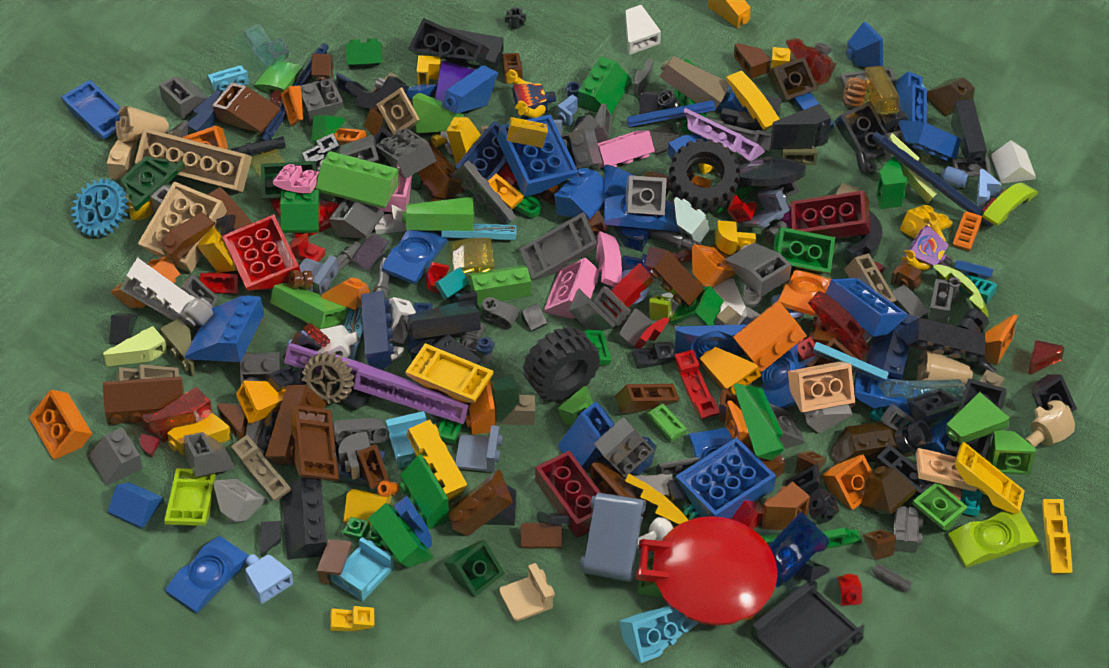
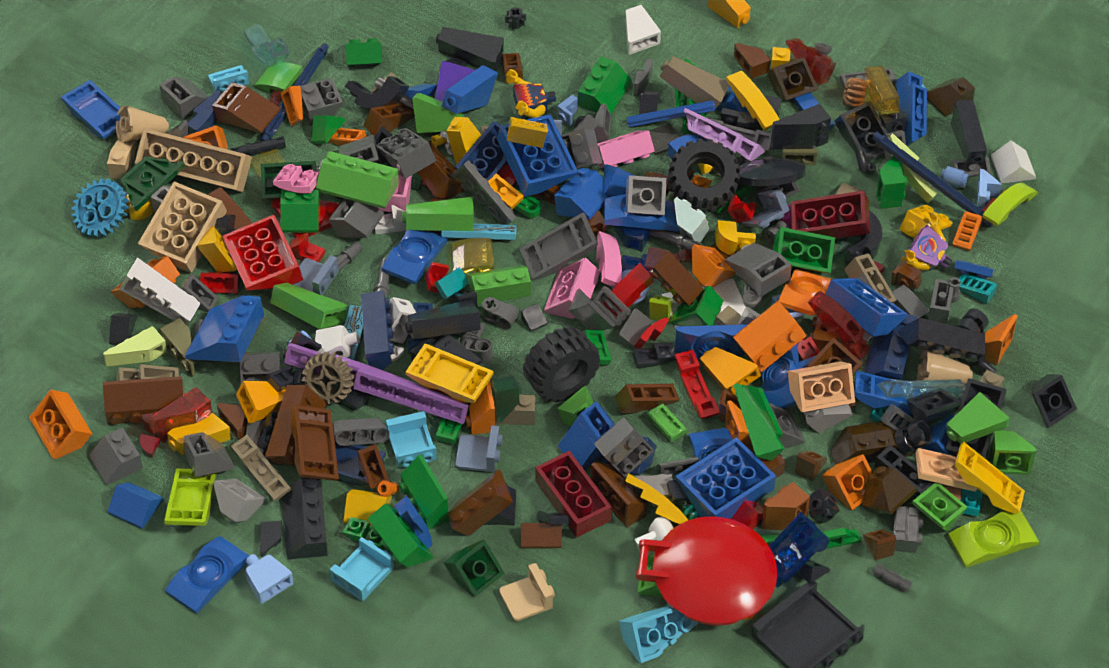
reddish brown slope [158,212,215,264] -> none
light grey head [184,298,213,326] -> none
reddish brown wheel [288,270,313,289] -> none
slope [302,133,340,166] -> none
clear red axle [304,323,330,347] -> none
reddish brown brick [312,54,334,81] -> none
reddish brown panel [317,539,352,584] -> none
orange slope [321,278,370,310] -> none
yellow slope [330,606,374,631] -> none
dark blue slope [336,72,352,93] -> none
dark grey brick [339,432,370,480] -> none
clear purple slope [353,232,389,271] -> none
tan slope [377,88,420,135] -> none
yellow wedge [406,420,467,501] -> none
black wedge [408,18,490,65] -> none
yellow piece [417,55,441,85] -> none
dark blue plate [476,337,495,355] -> none
dark blue plate [565,82,581,97] -> none
sand blue windscreen [580,492,647,582] -> none
black wheel [657,90,680,110] -> none
black slope [785,465,819,496] -> none
medium azure tile [813,342,889,383] -> none
red bracket [837,574,862,605] -> none
blue slope [846,22,883,69] -> none
blue slope [899,120,962,161] -> none
lime slope [933,264,989,317] -> none
tan piece [1025,400,1075,447] -> none
clear red slope [1028,340,1065,375] -> none
yellow slope [1042,499,1073,574] -> none

